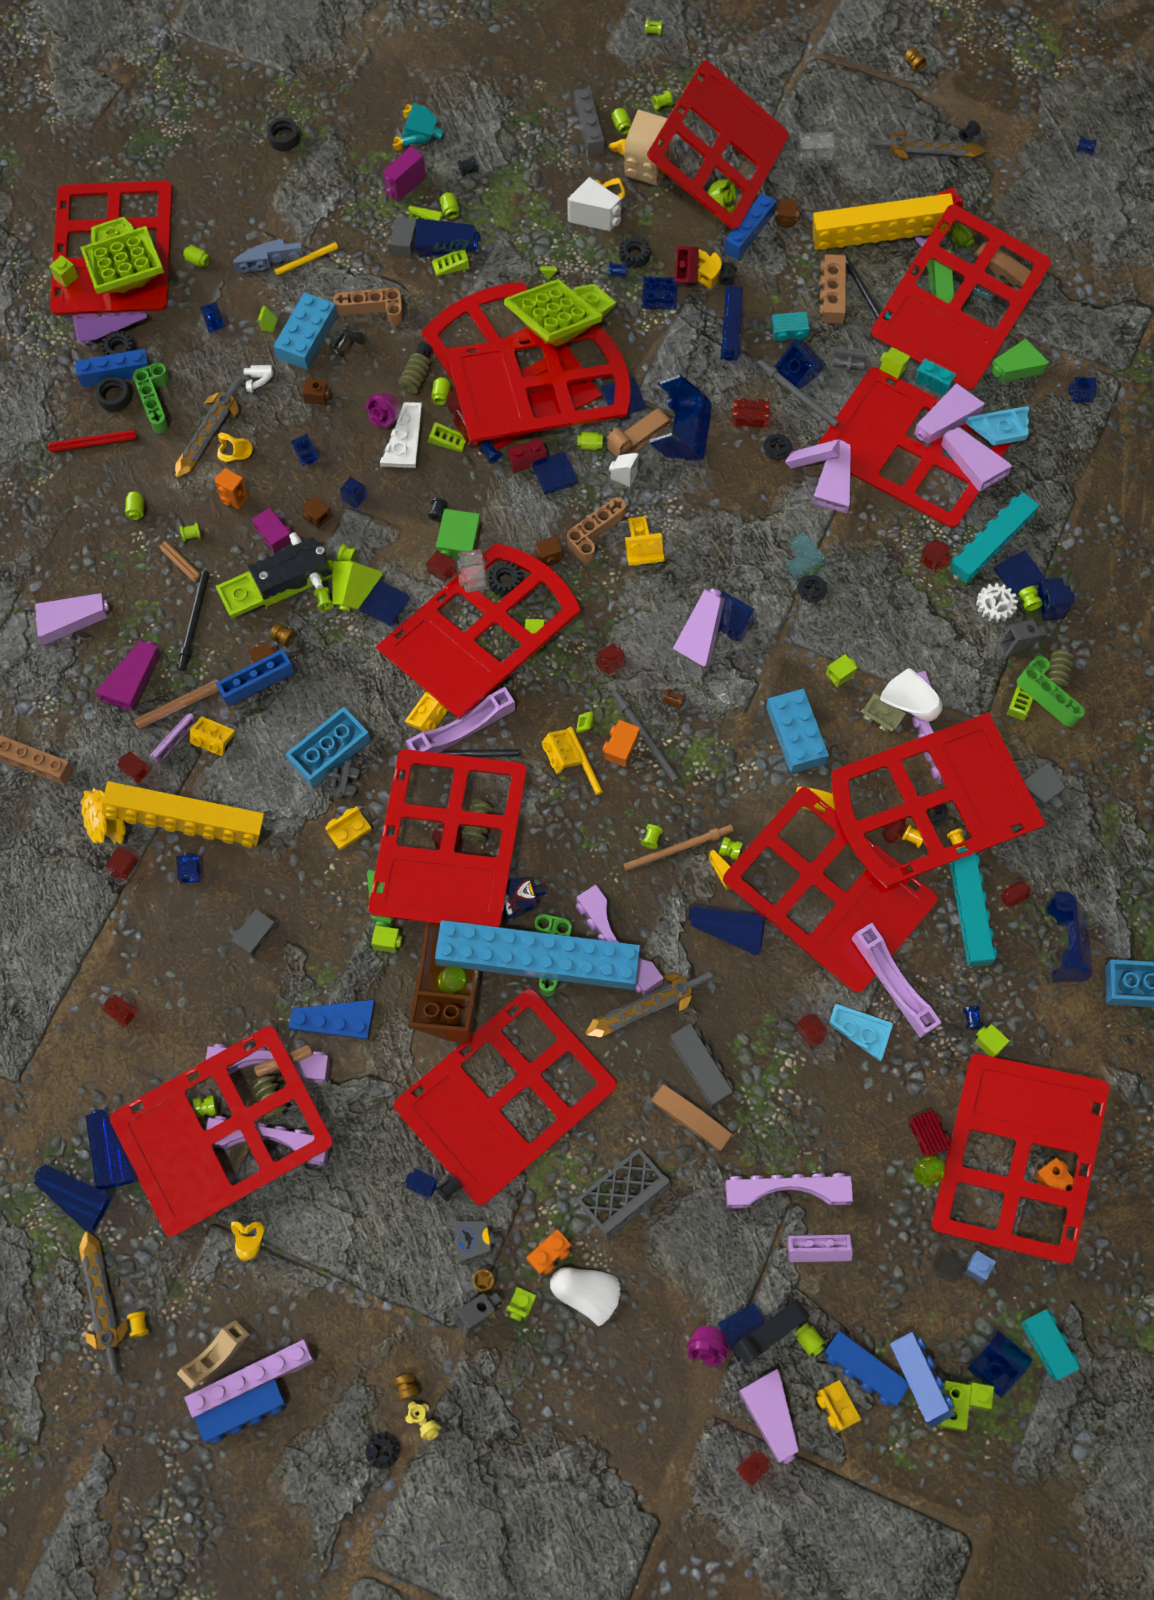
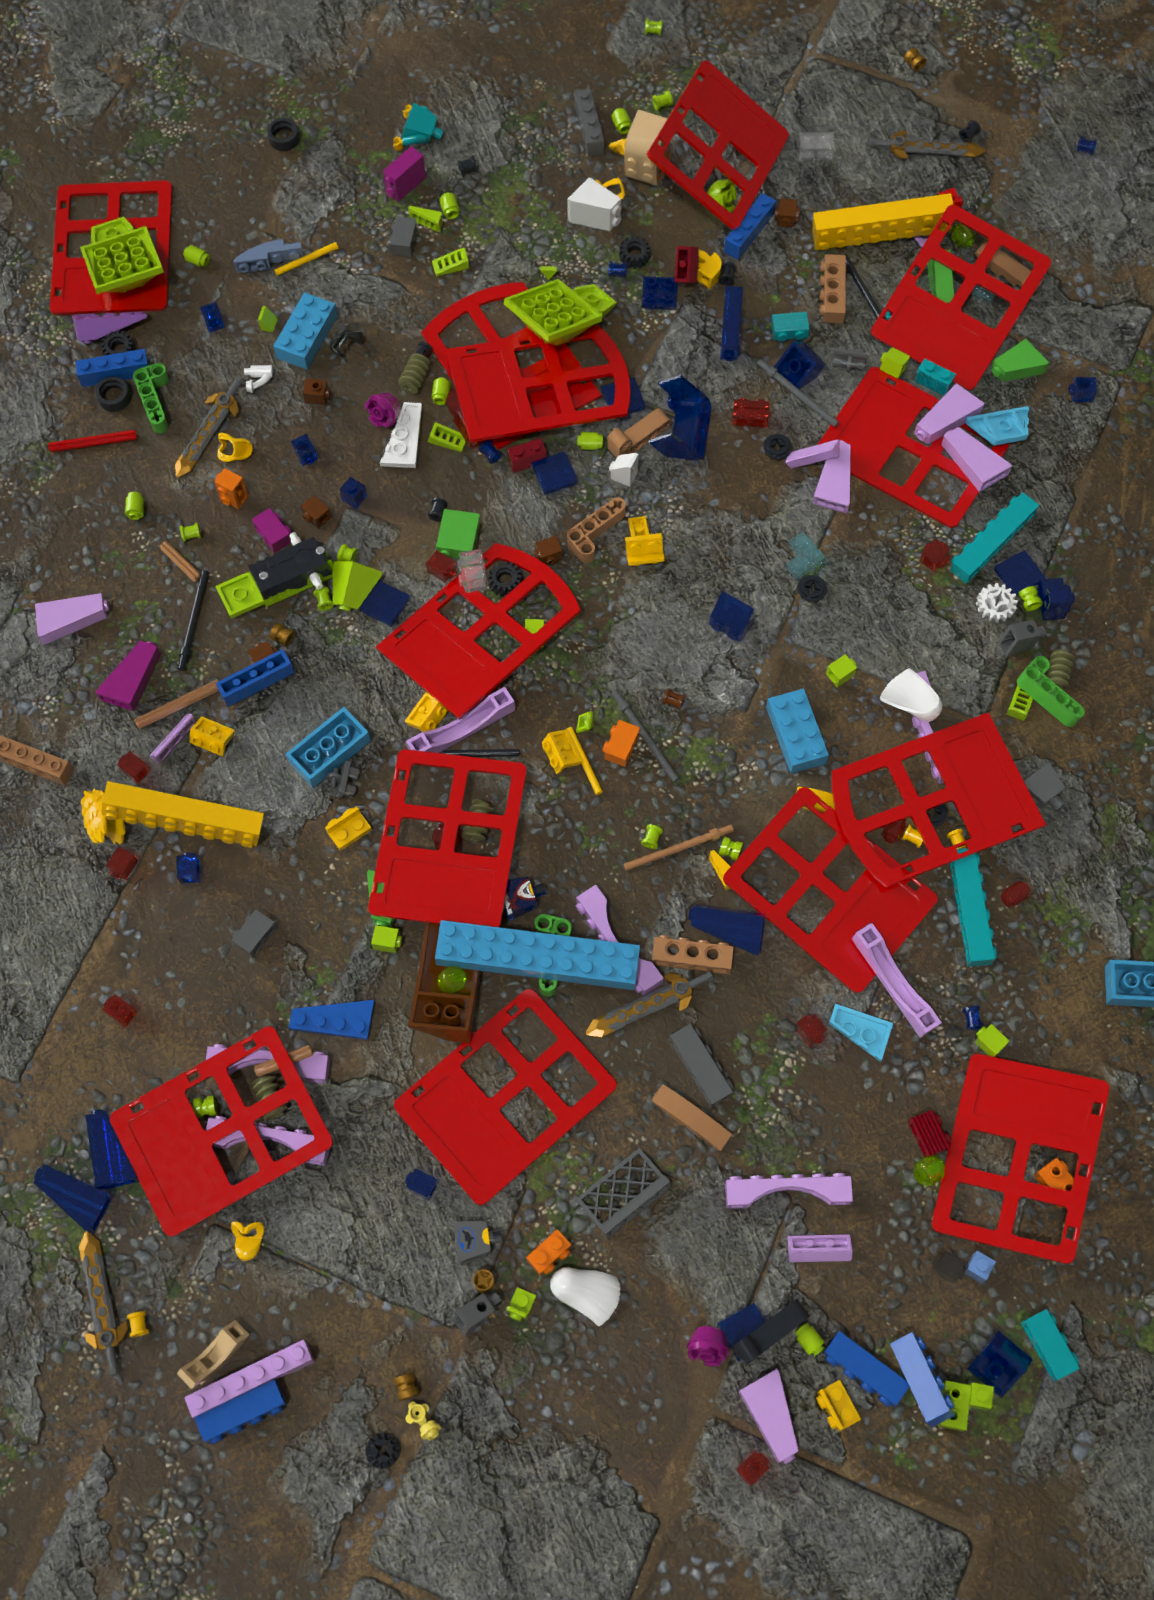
lime brick [49,255,78,288] -> none
medium nougat beam [333,288,403,325] -> none
clear blue slope [414,218,481,257] -> none
black bush [435,1174,462,1202] -> none
clear red brick [595,643,625,676] -> none
lavender slope [673,588,725,667] -> none
olive bracket [861,693,907,733] -> none
clear blue windscreen [1045,892,1093,982] -> none
none -> medium nougat brick [652,935,734,975]

